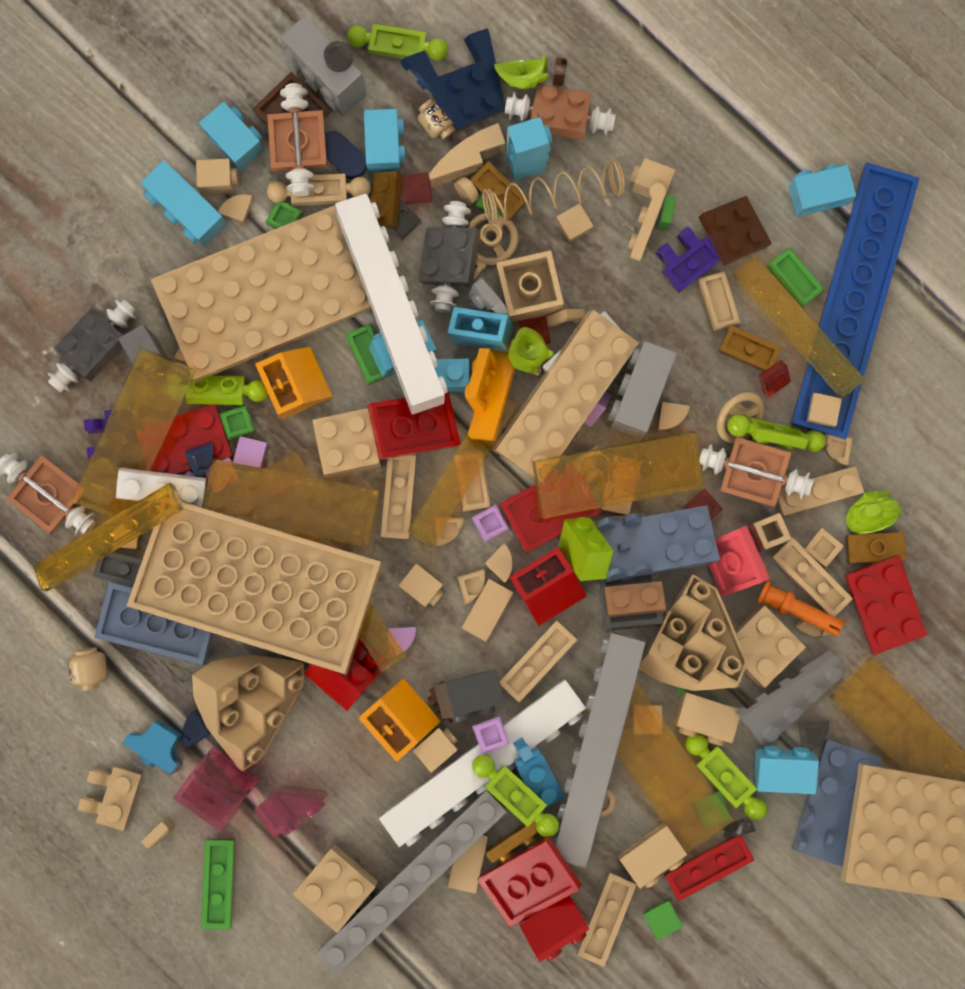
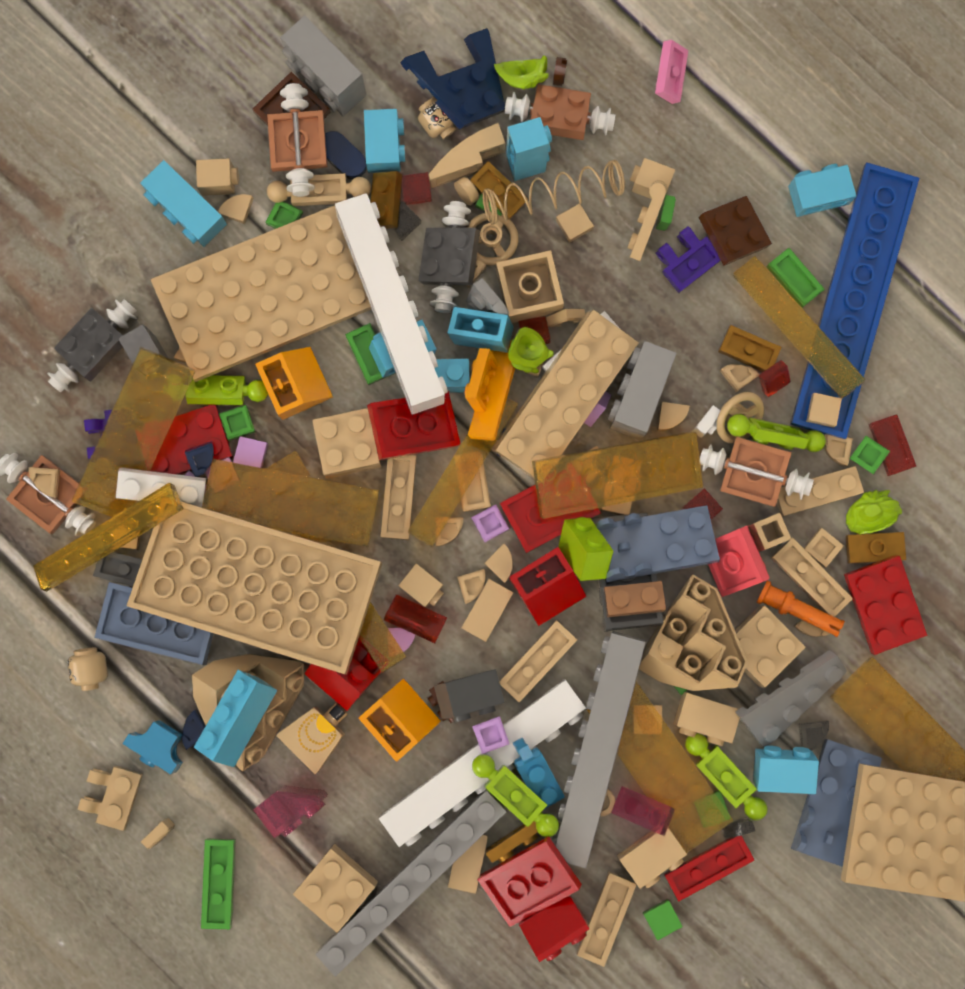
clear pink slope [173,747,260,832] -> none
medium azure brick [199,101,264,172] -> none
clear smoke tile [324,41,353,72] -> none
lime plate [347,24,449,61] -> none
tan brick [413,726,458,773] -> none
tan tile [697,271,741,332] -> none
none -> tan tile [29,467,60,498]
none -> medium azure brick [194,670,277,767]
none -> tan torso [276,702,348,774]
none -> clear red tile [384,594,447,643]
none -> clear pink plate [611,786,675,836]
none -> bright pink plate [655,40,688,104]
none -> white plate [692,405,721,438]
none -> tan tile [720,364,760,392]
none -> bright green tile [849,436,890,474]
none -> clear red tile [868,414,917,476]

